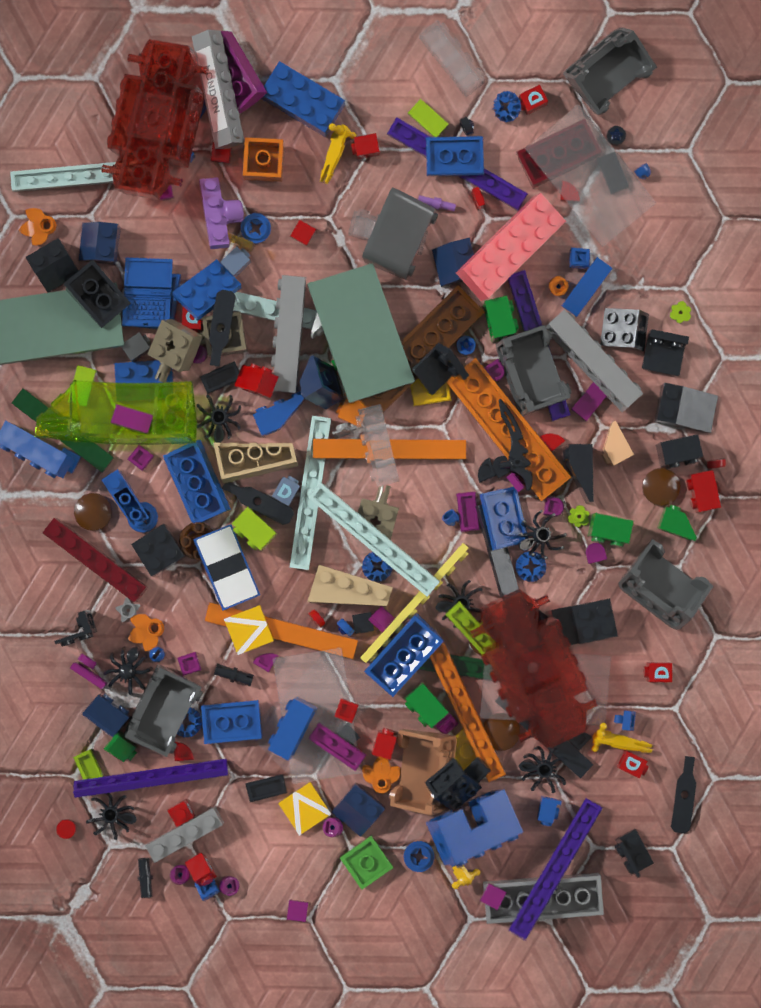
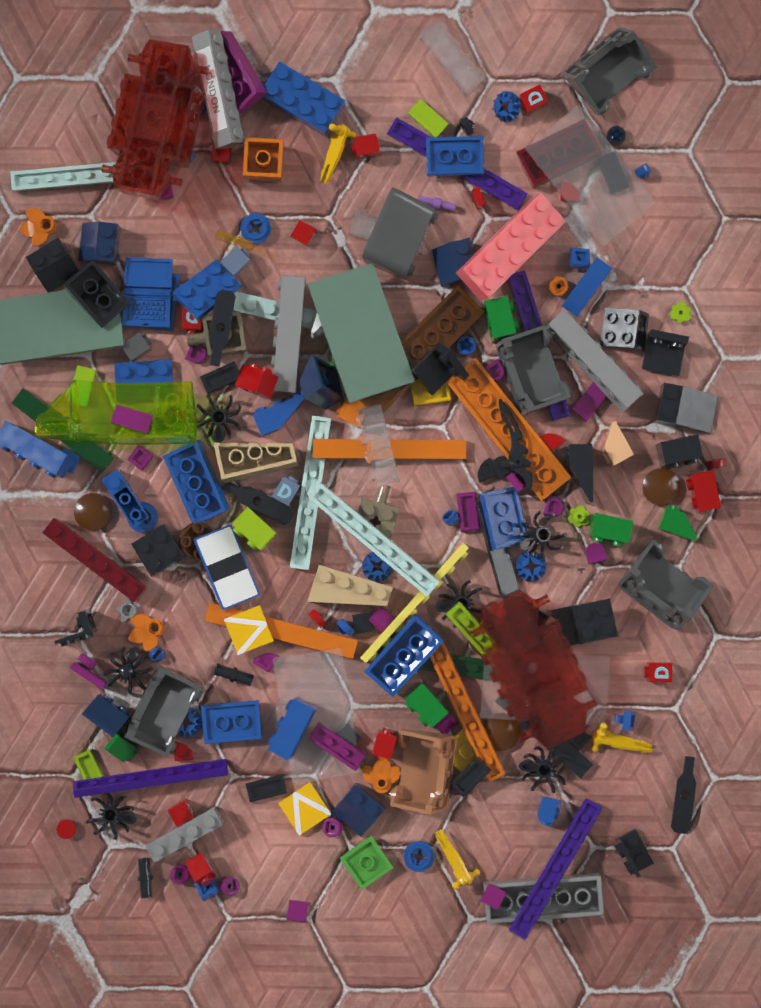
dark tan brick [148,319,204,383] -> none
magenta tile [177,652,202,676] -> none
medium lavender plate [199,178,244,249] -> none
light grey plate [332,423,357,438] -> none
red tile [334,698,359,723] -> none
black bracket [424,758,482,812] -> none
blue piece [426,789,523,867] -> none
red brick [617,750,649,779] -> none

